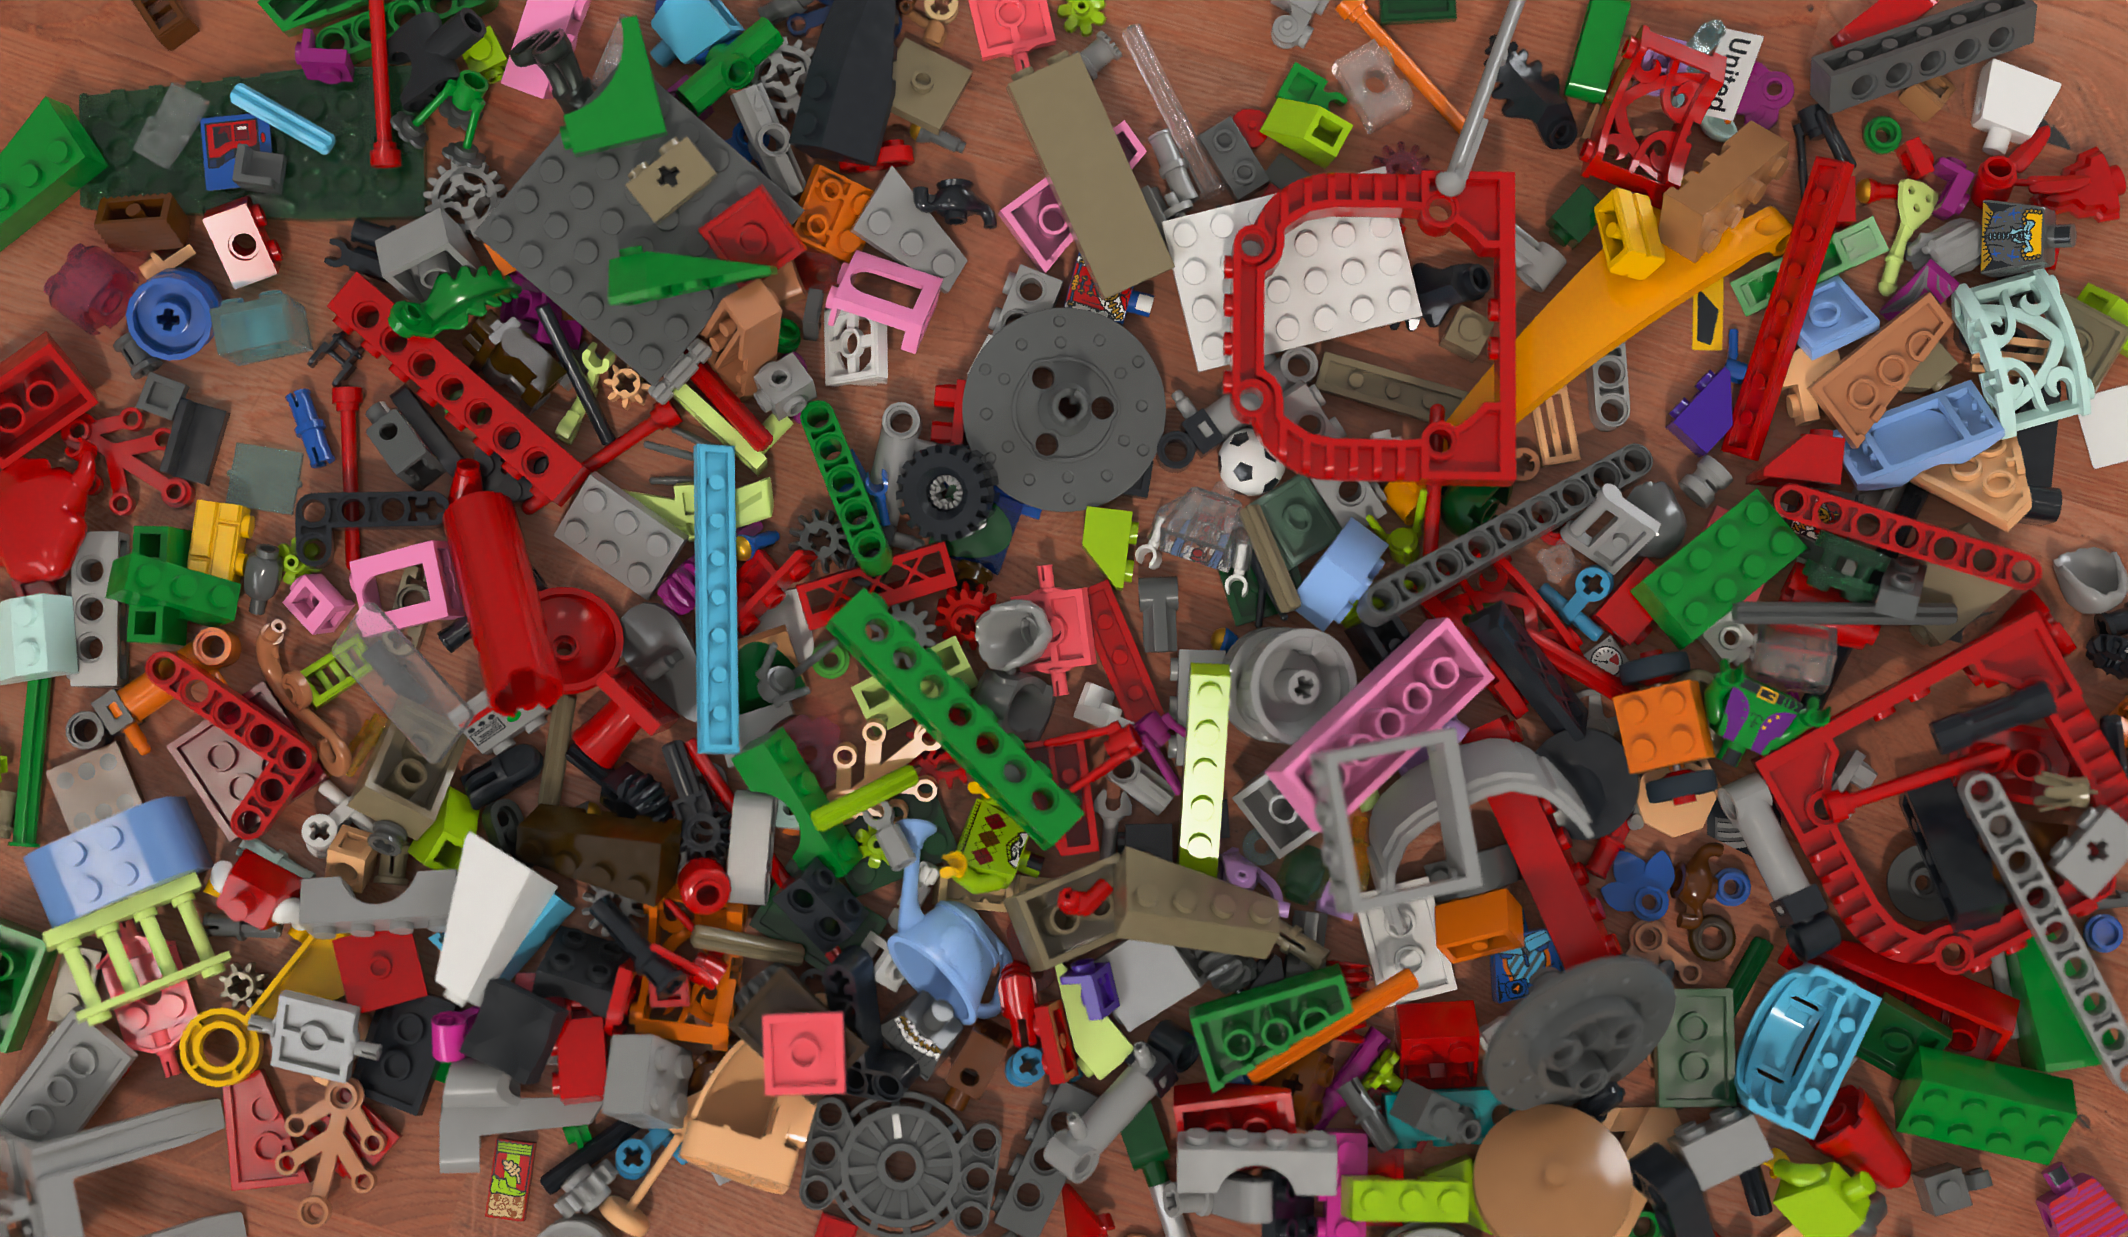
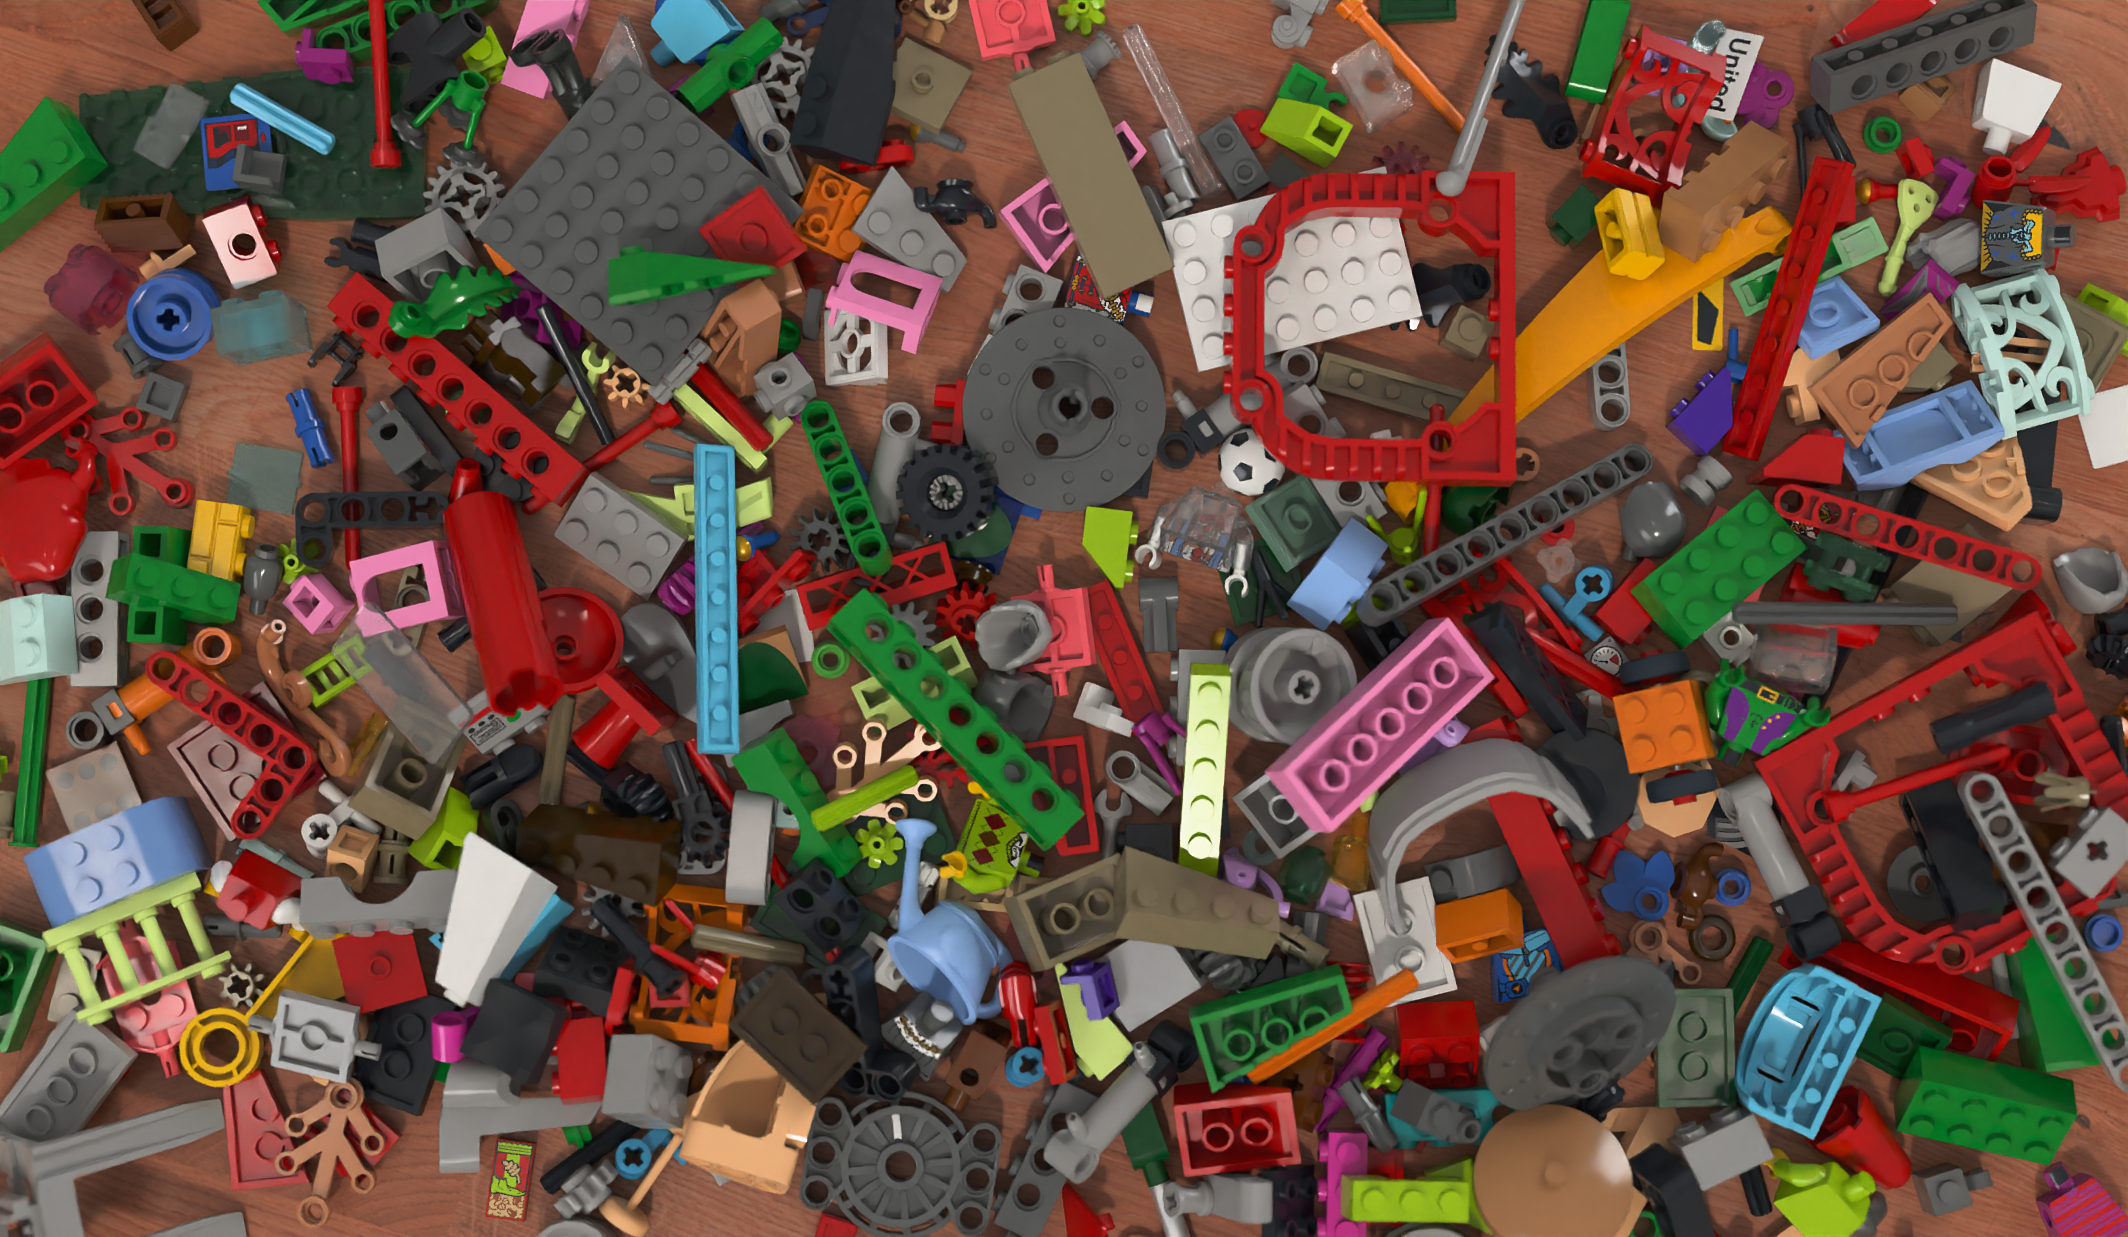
black panel [160,397,230,486] -> none
dark grey bush [367,820,408,856] -> none
green arch [559,15,668,158] -> none
dark tan brick [625,136,718,225] -> none
red head [677,857,731,915] -> none
dark grey plant [755,639,839,708] -> none
coral plate [762,1011,846,1096] -> none
light grey bar [863,801,917,871] -> none
blue hand [865,469,890,526] -> none
red plant [1044,720,1145,793] -> none
red arm [1057,878,1114,916] -> none
light grey arch [1177,1128,1338,1196] -> none
dark tan axle [1239,504,1301,613] -> none
light grey window [1308,728,1483,914] -> none
light grey piece [1515,224,1567,293] -> none
light nougat tile [1531,385,1581,468] -> none
light grey plate [1560,484,1661,575] -> none
dark grey piece [1874,557,1927,622] -> none

